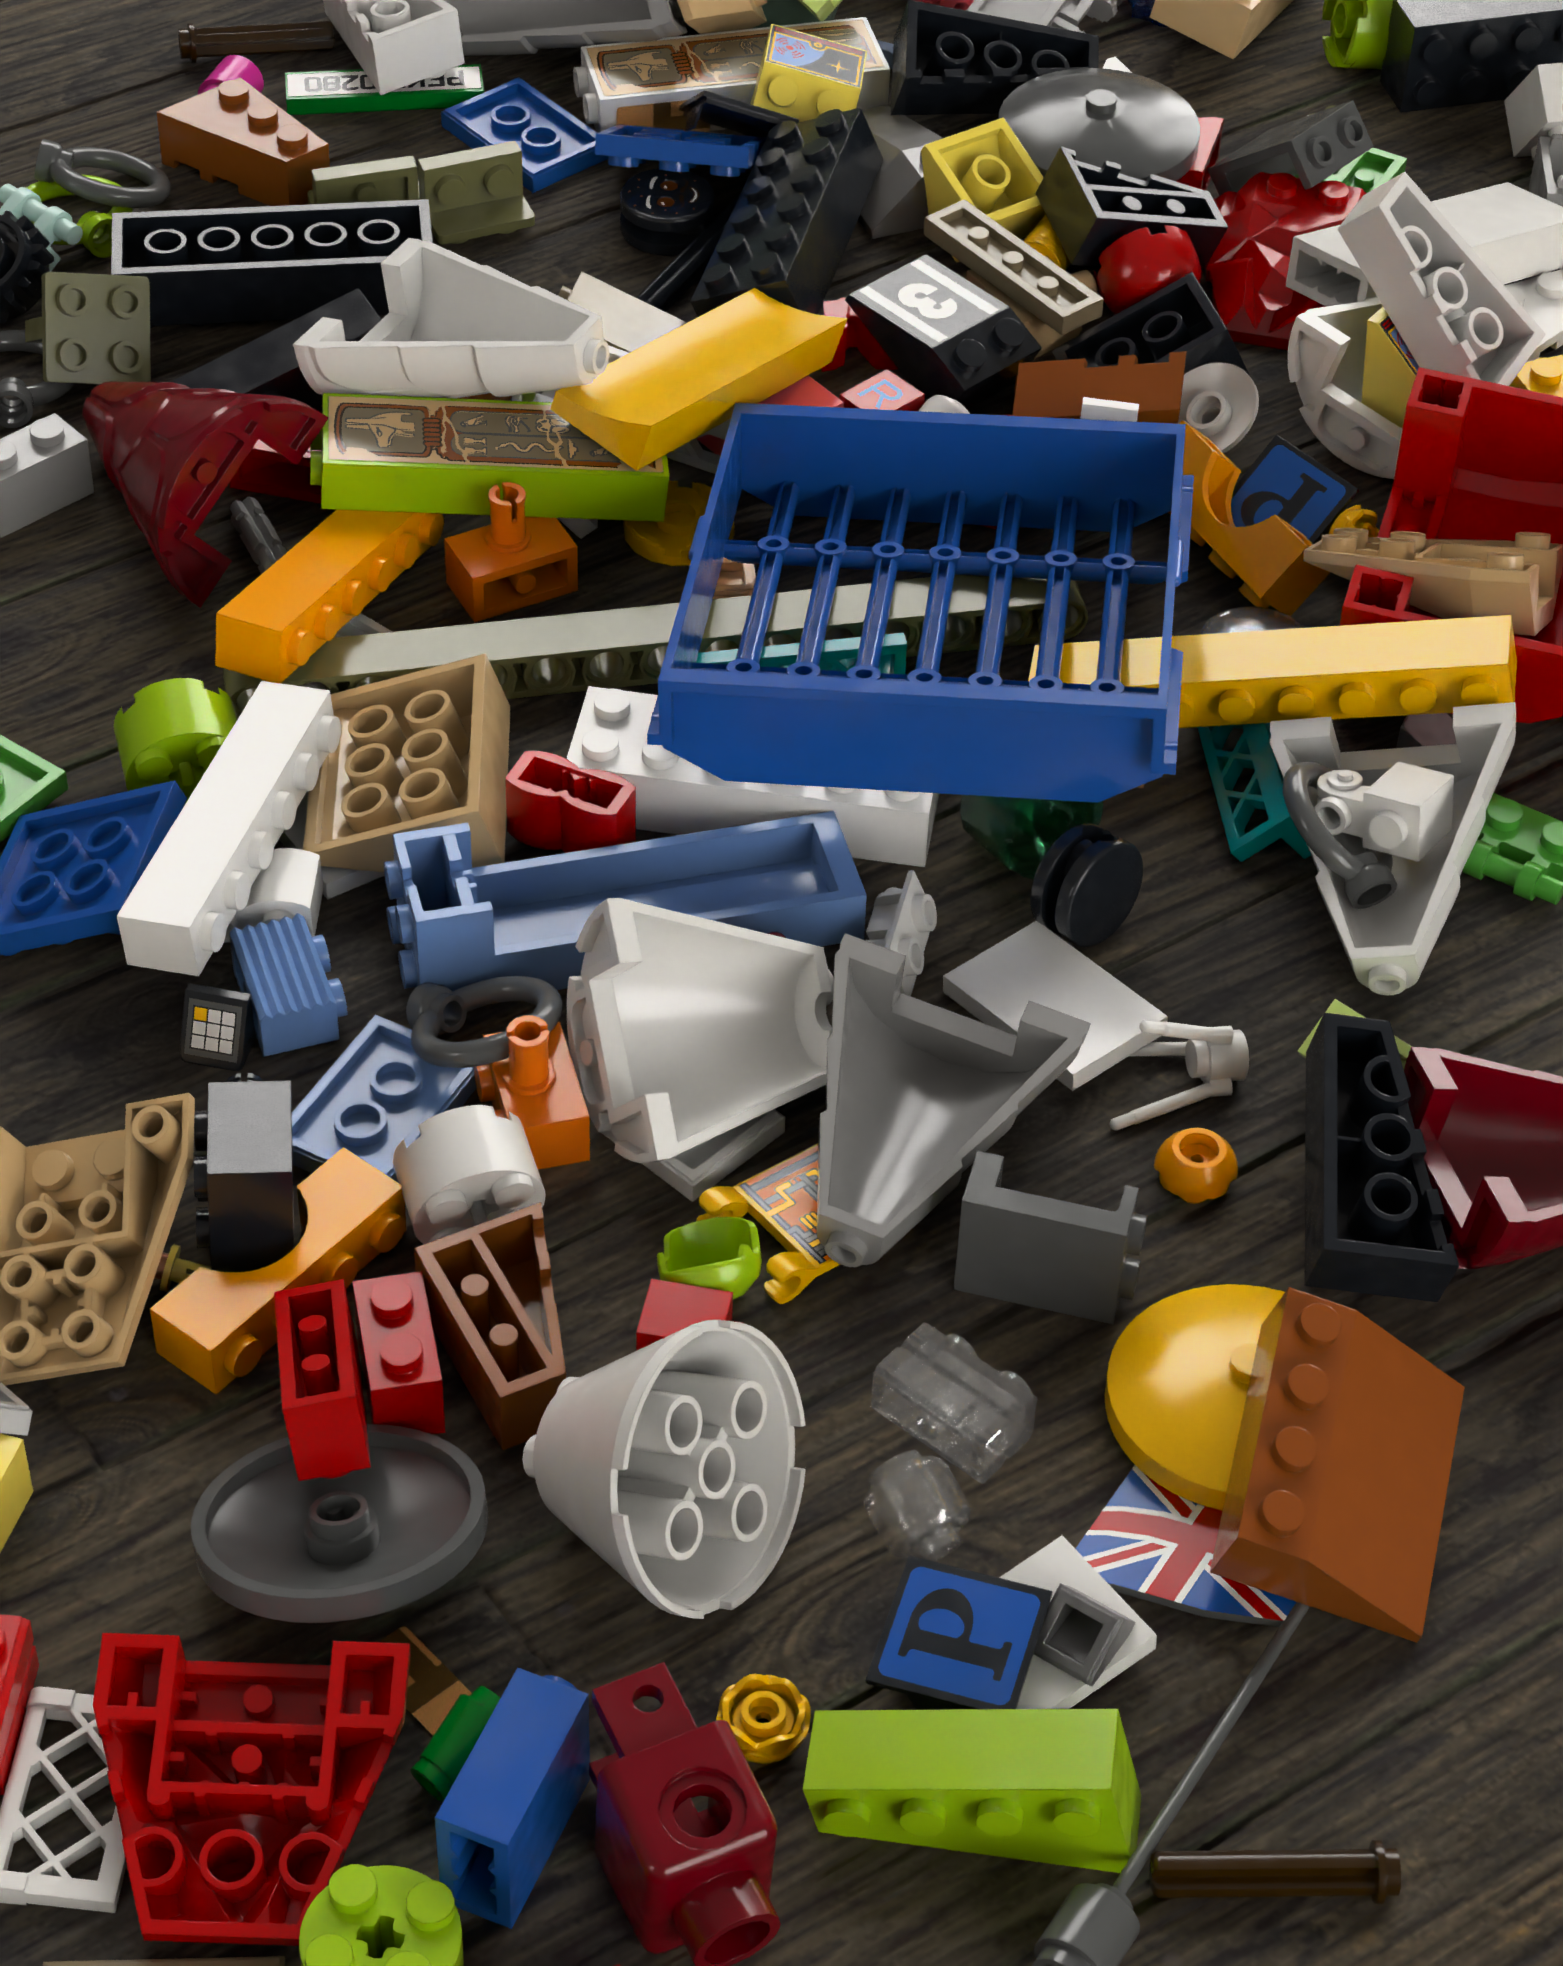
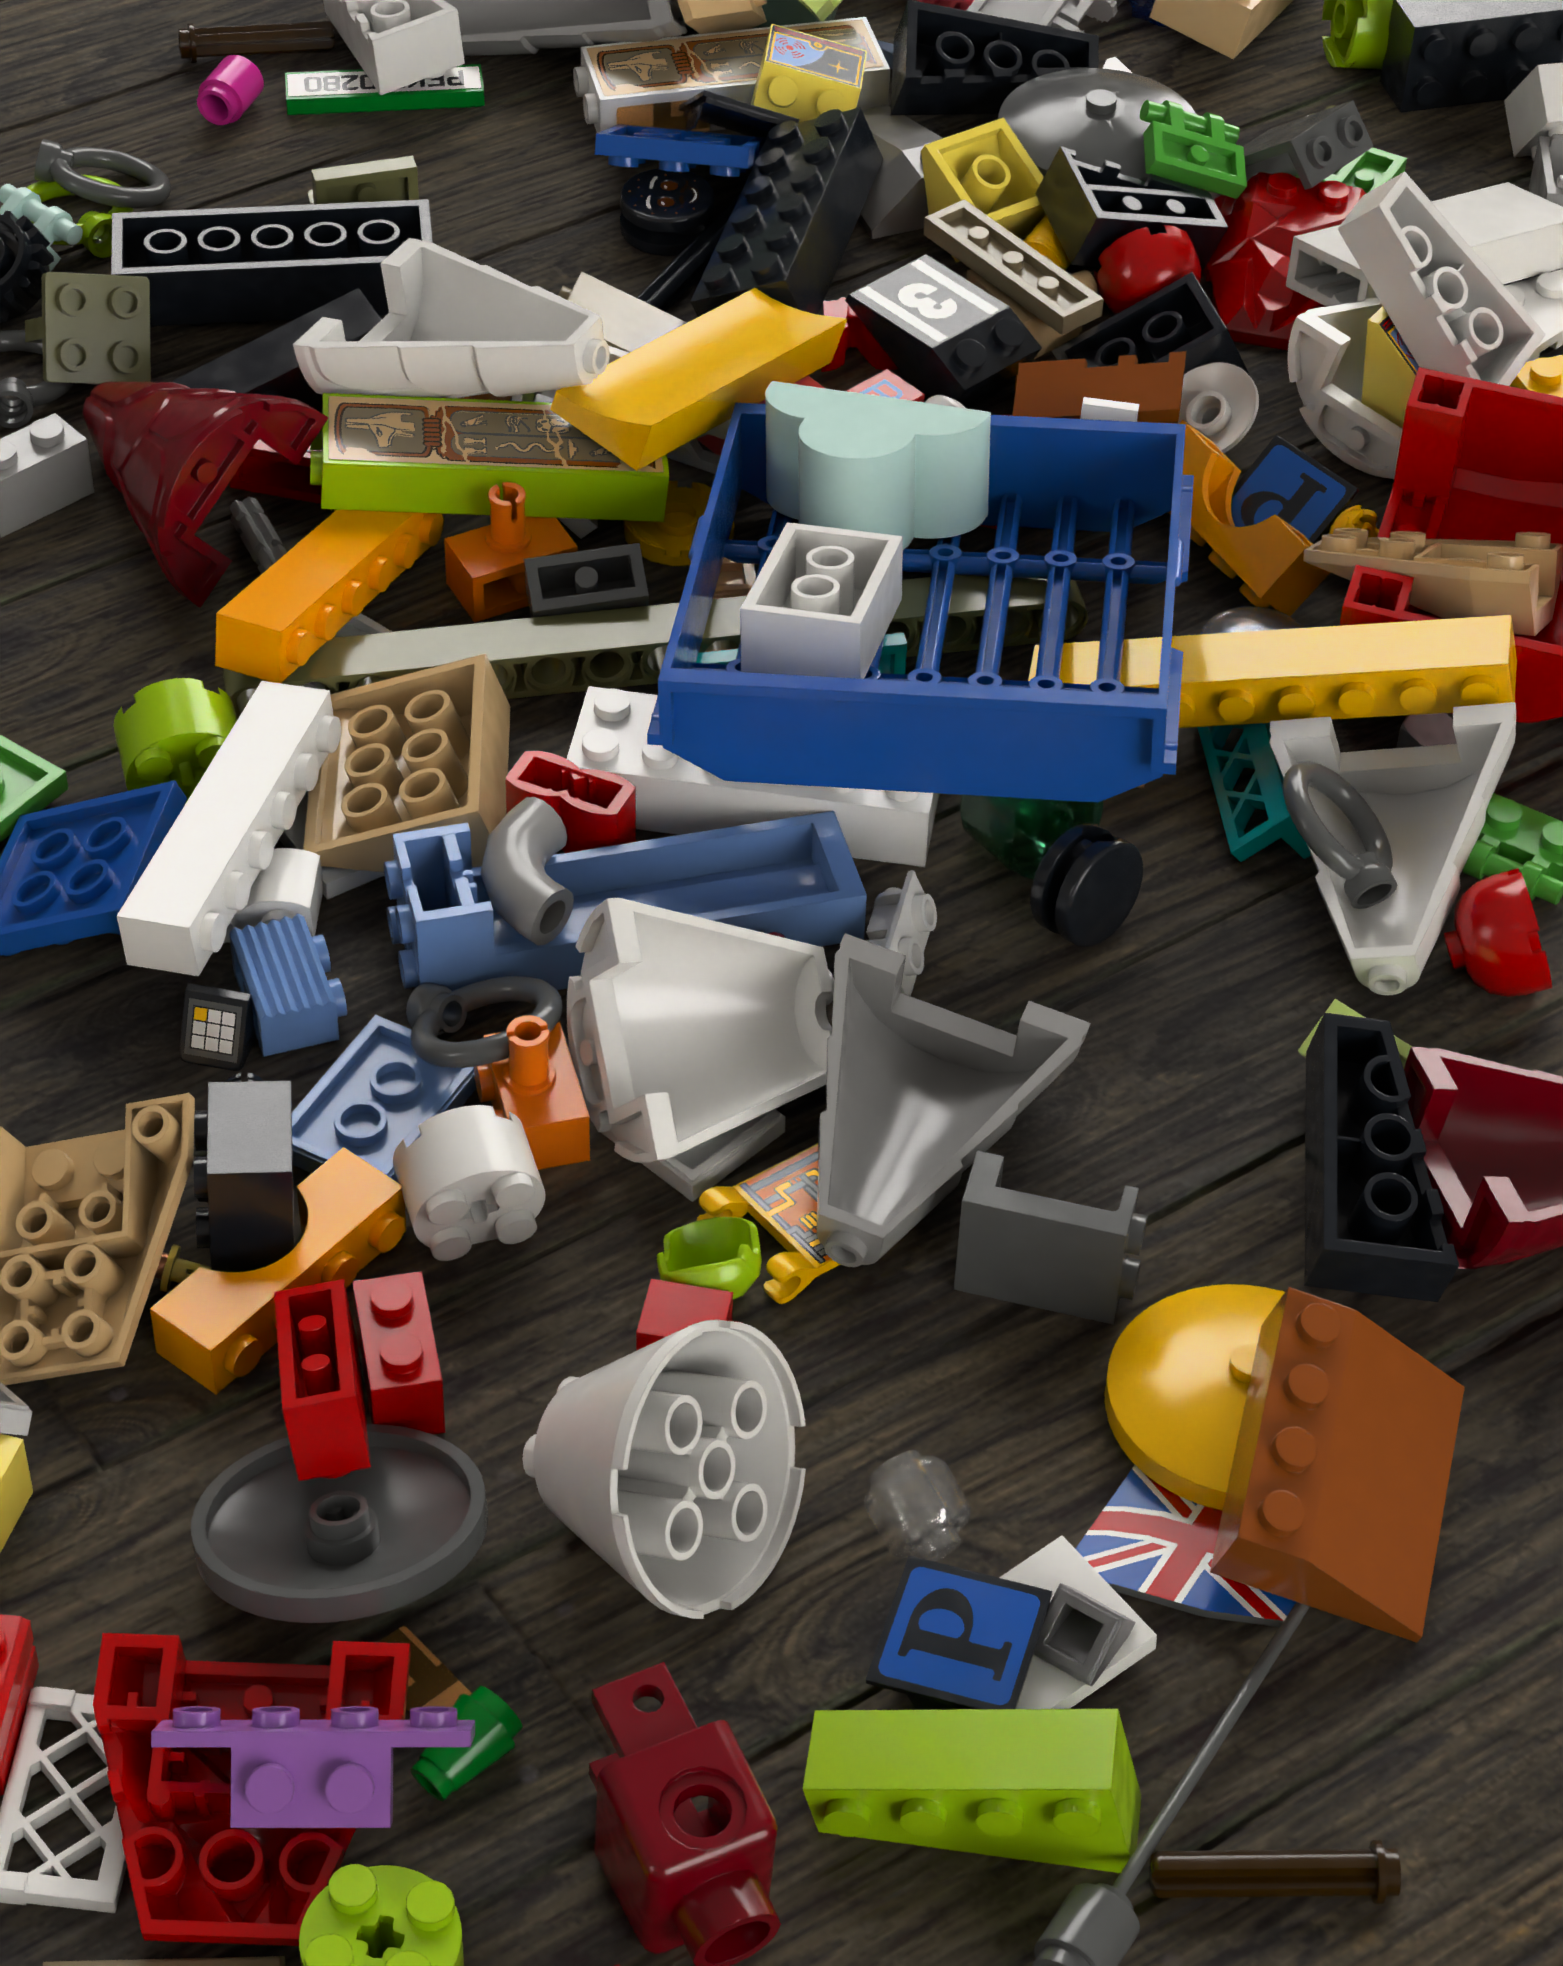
dark orange wedge [157,77,330,206] -> none
dark orange wedge [414,1202,566,1450] -> none
olive bracket [417,141,535,244] -> none
blue brick [435,1667,590,1929] -> none
blue tile [441,77,608,193] -> none
yellow plate [716,1674,811,1764] -> none
clear brick [871,1322,1037,1484] -> none
white tile [943,921,1168,1091] -> none
white plant [1110,1020,1249,1130] -> none
light orange plate [1154,1128,1238,1204] -> none
white brick [1314,762,1454,862] -> none
none -> medium lavender bracket [151,1706,475,1828]
none -> light grey cylinder [480,797,574,946]
none -> dark grey brick [524,543,649,618]
none -> white brick [740,522,903,679]
none -> light aqua brick [765,381,991,550]
none -> bright green plate [1140,100,1247,199]
none -> red cylinder [1443,868,1552,997]

